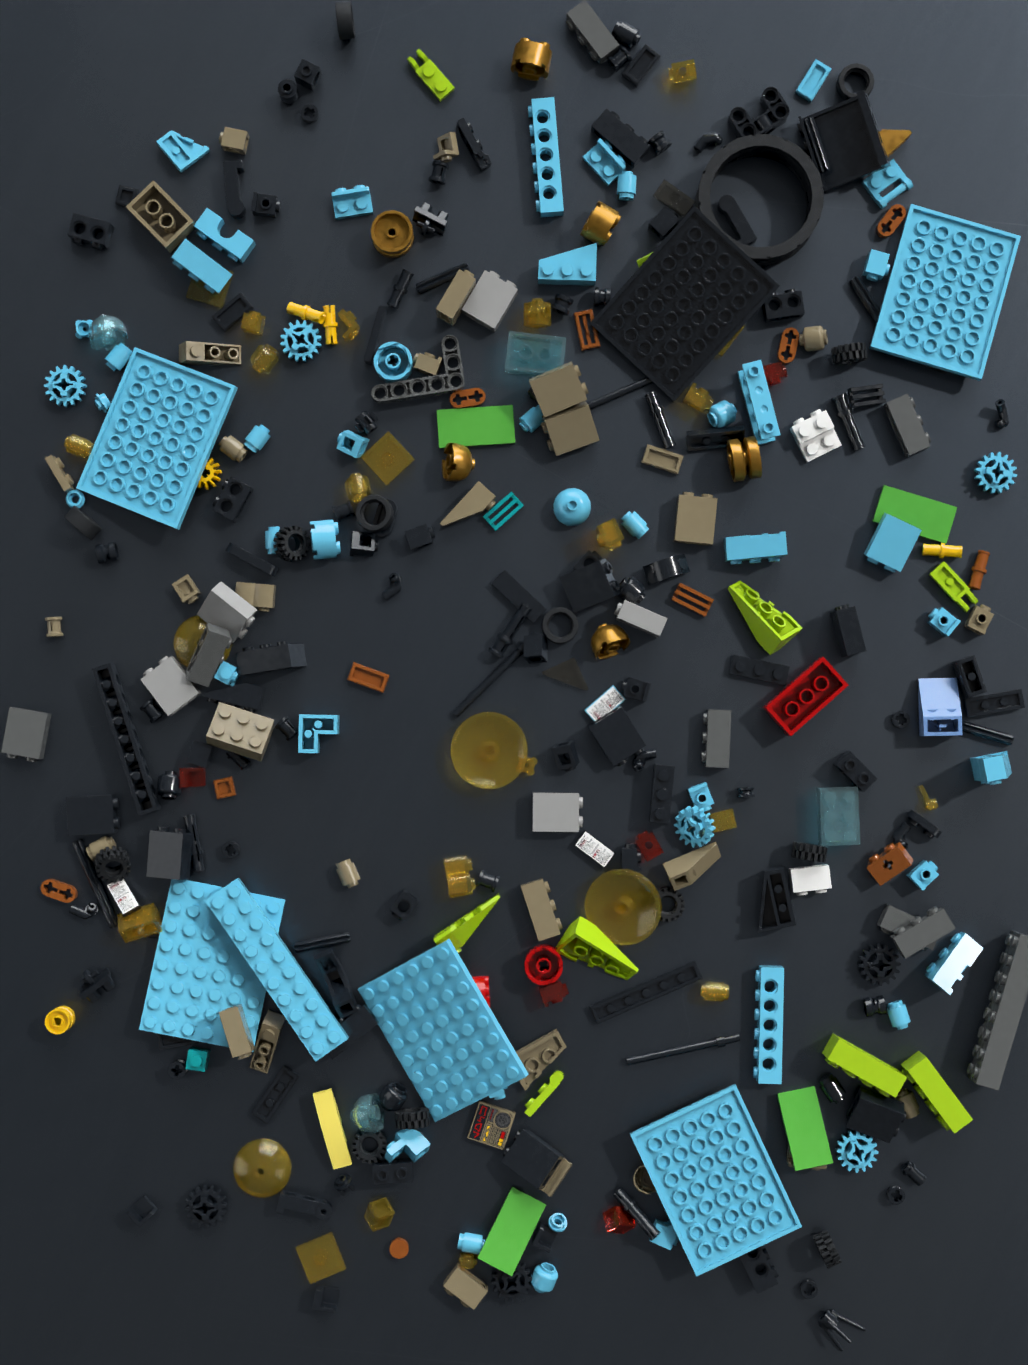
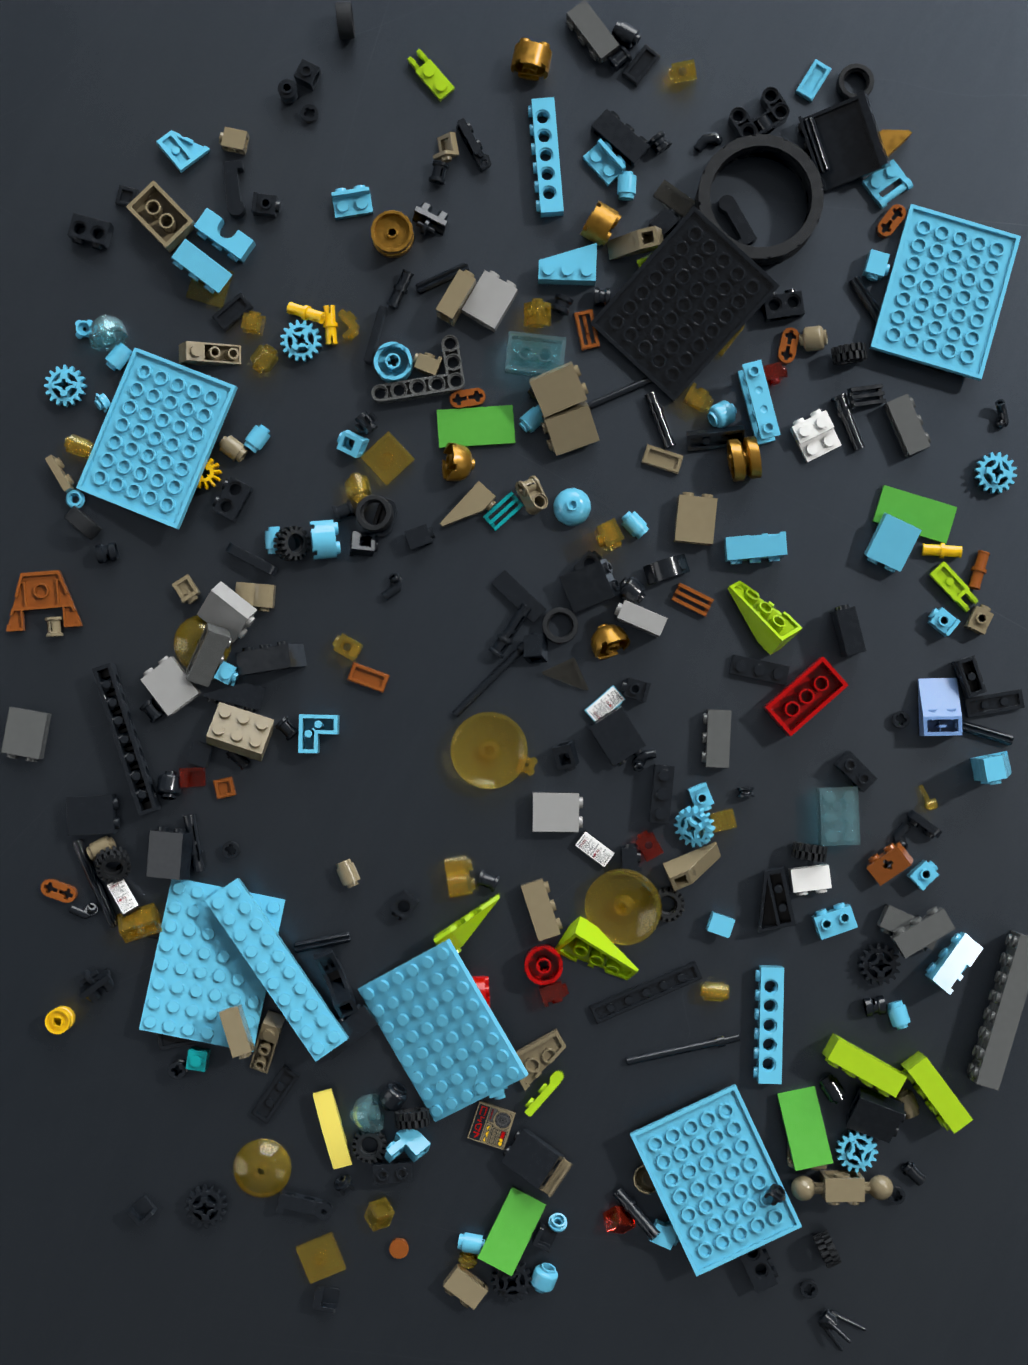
none -> dark orange wing [6,570,83,632]
none -> clear yellow brick [332,633,364,662]
none -> dark tan piece [515,475,548,515]
none -> dark tan slope [607,226,663,260]
none -> medium azure panel [706,911,735,938]
none -> black plate [764,1184,786,1206]
none -> dark tan brick [791,1170,893,1205]
none -> medium azure brick [811,902,858,940]

